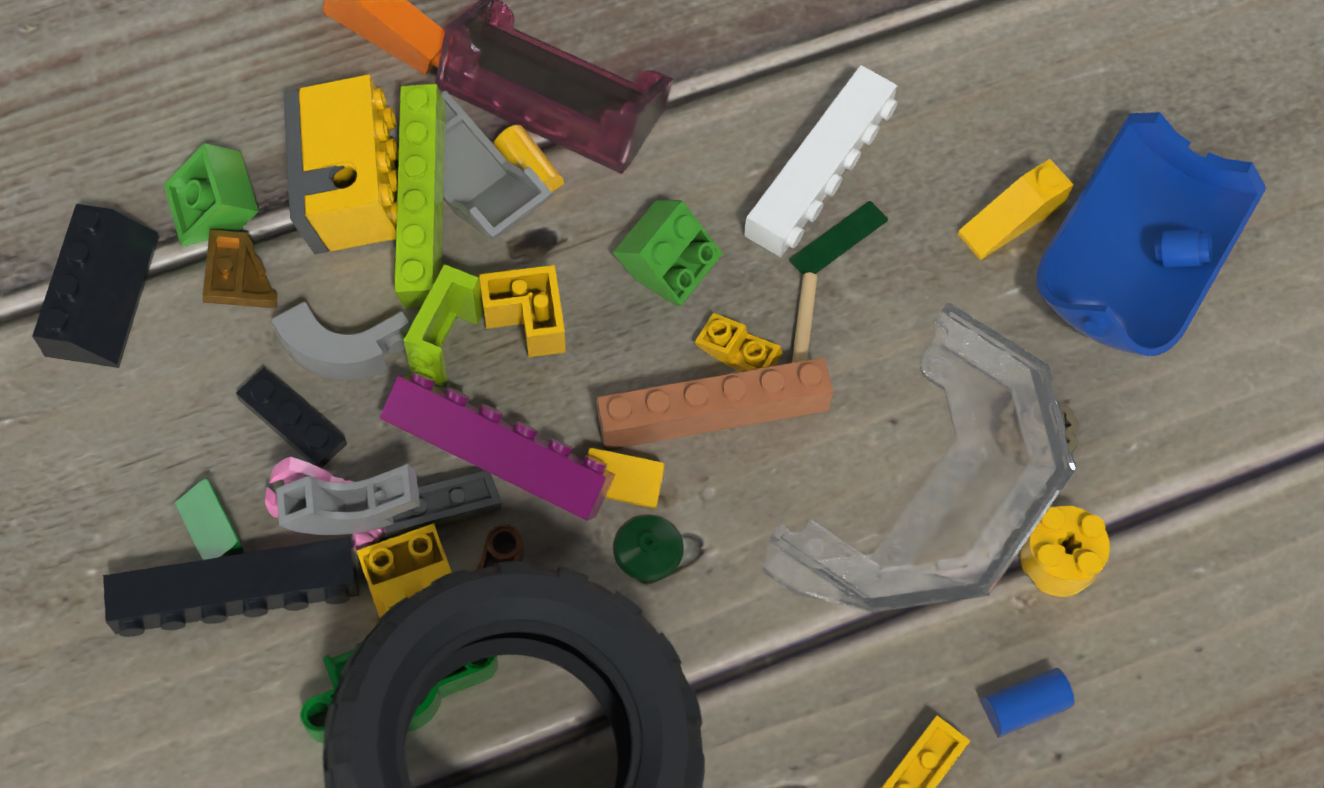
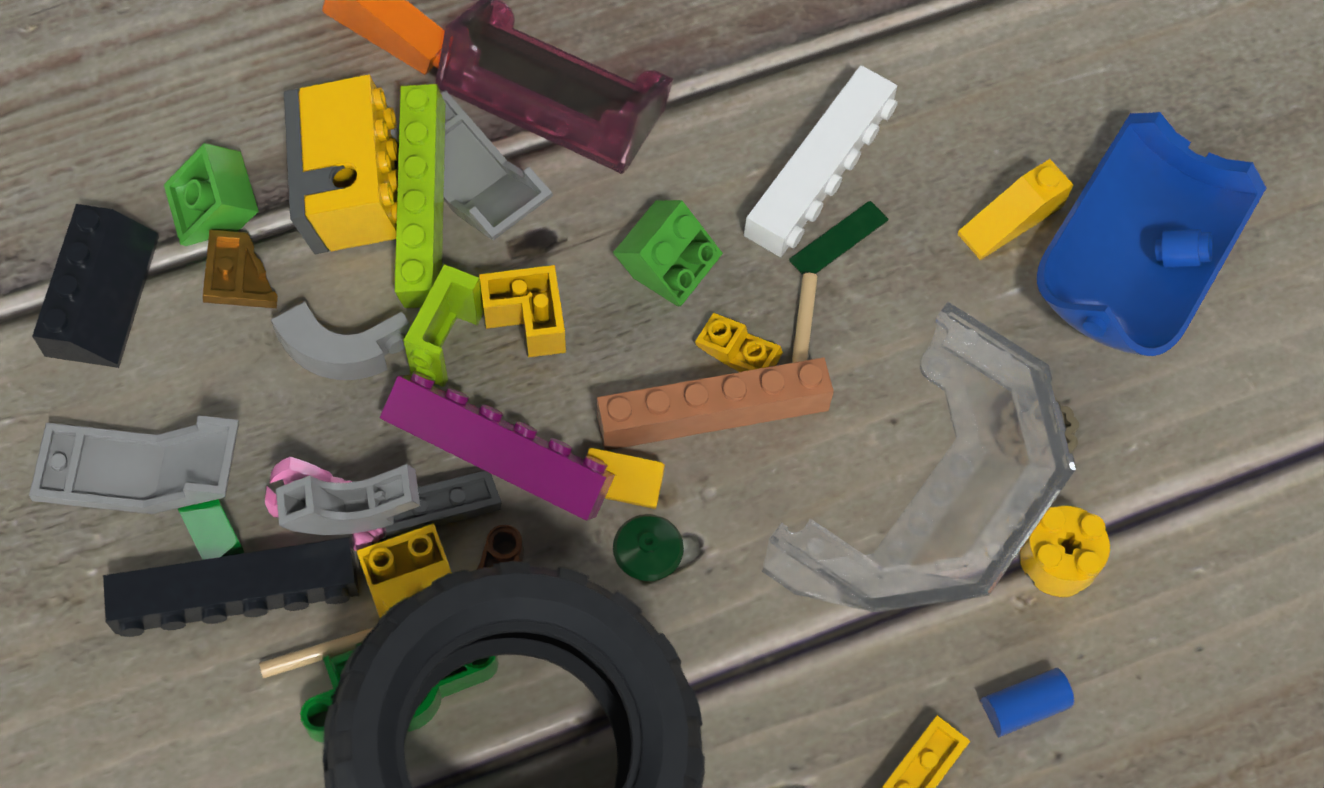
black plate [236,368,347,469] -> none
yellow brick [494,125,564,192] -> none
none -> light grey windscreen [29,415,239,514]
none -> tan bar [259,627,374,678]

